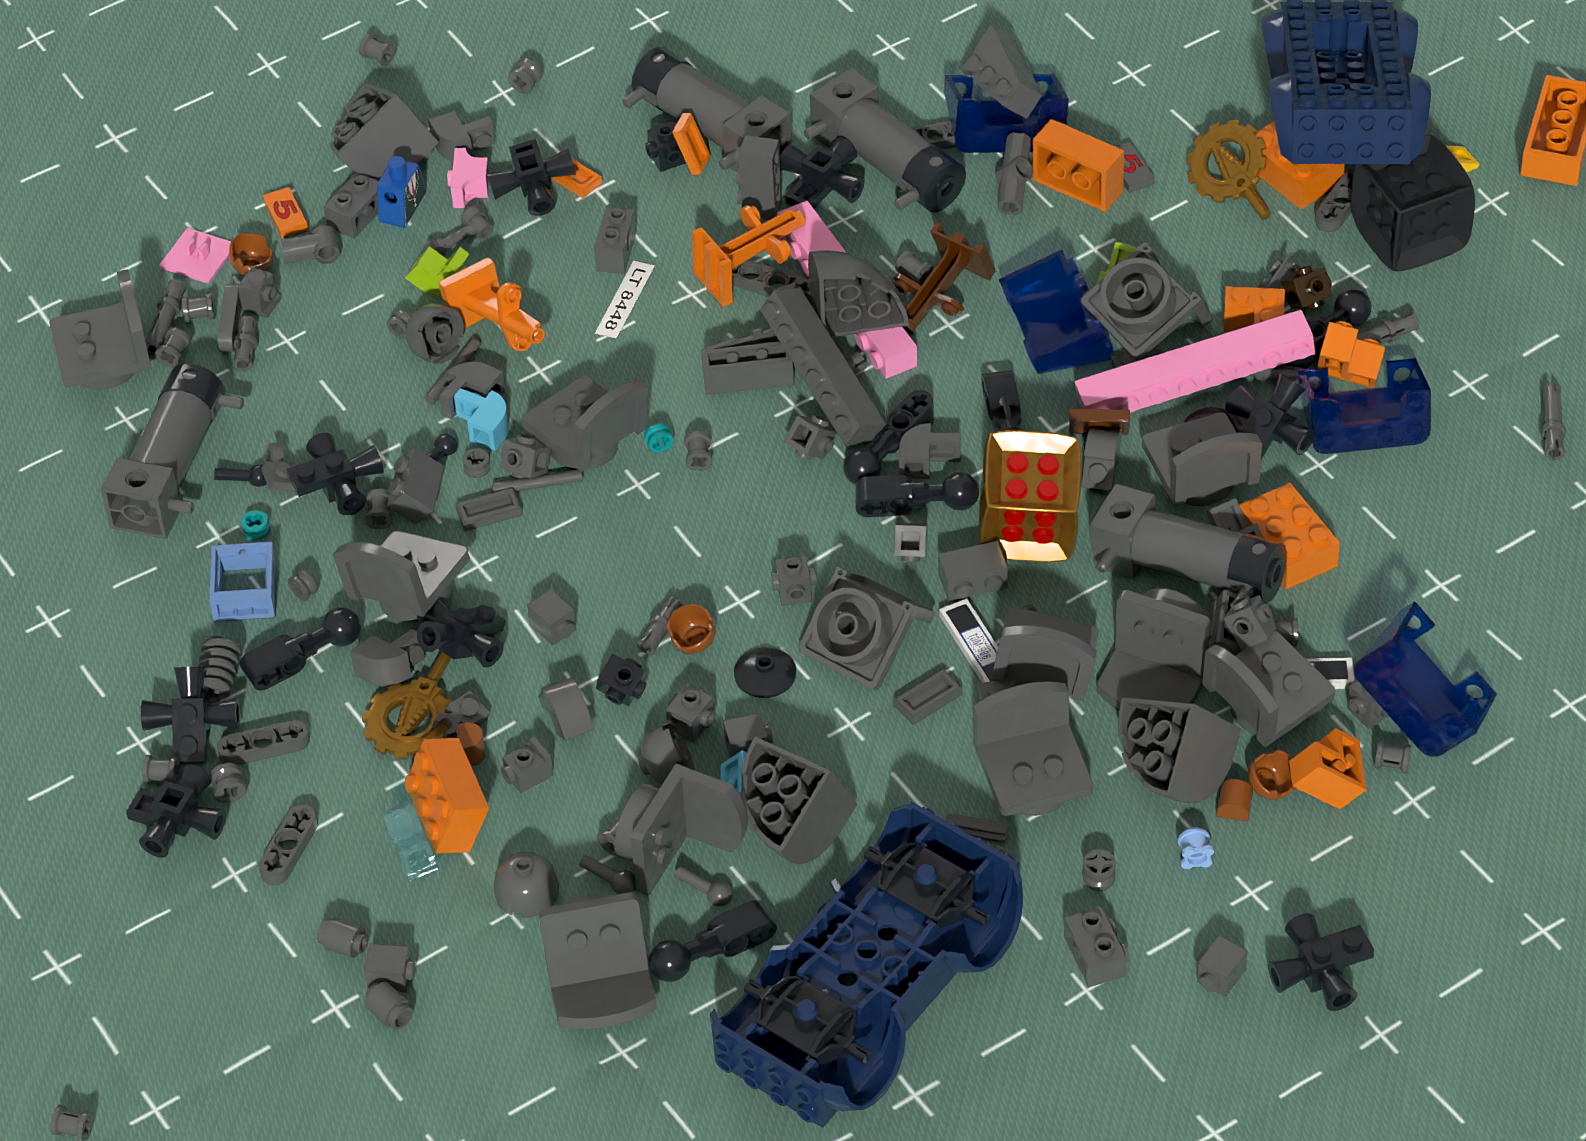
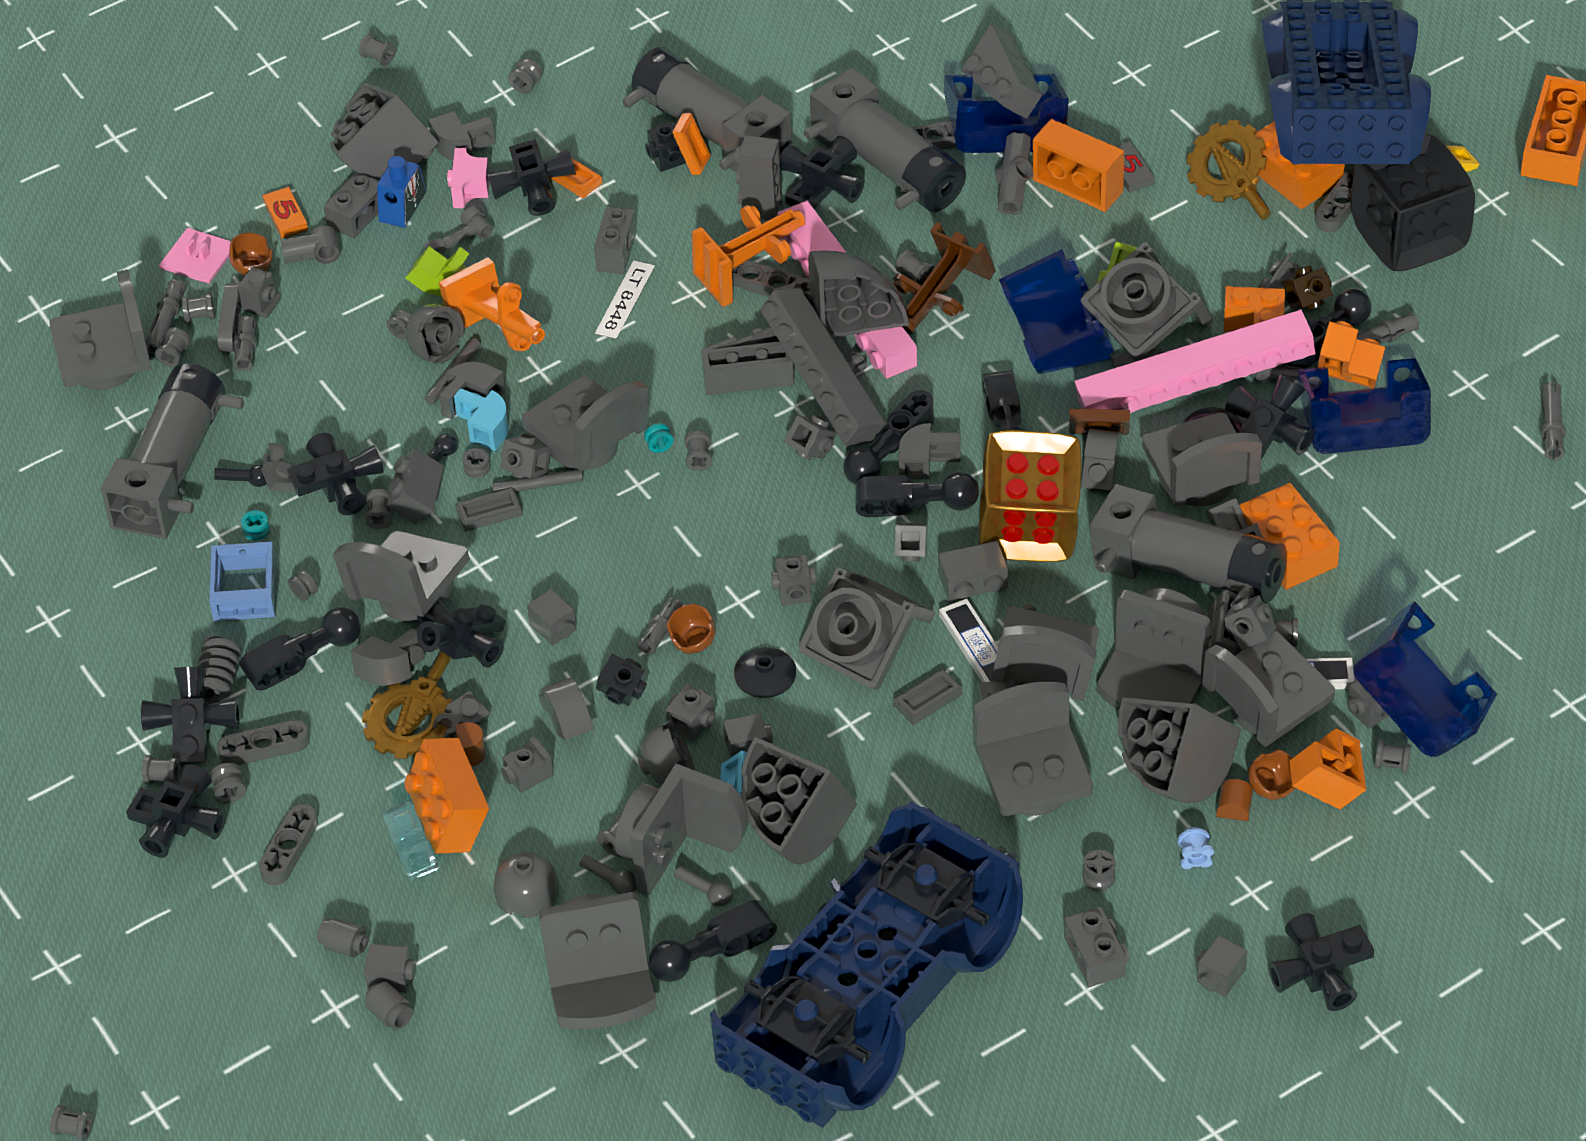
dark grey axle [945,813,1008,842] -> none

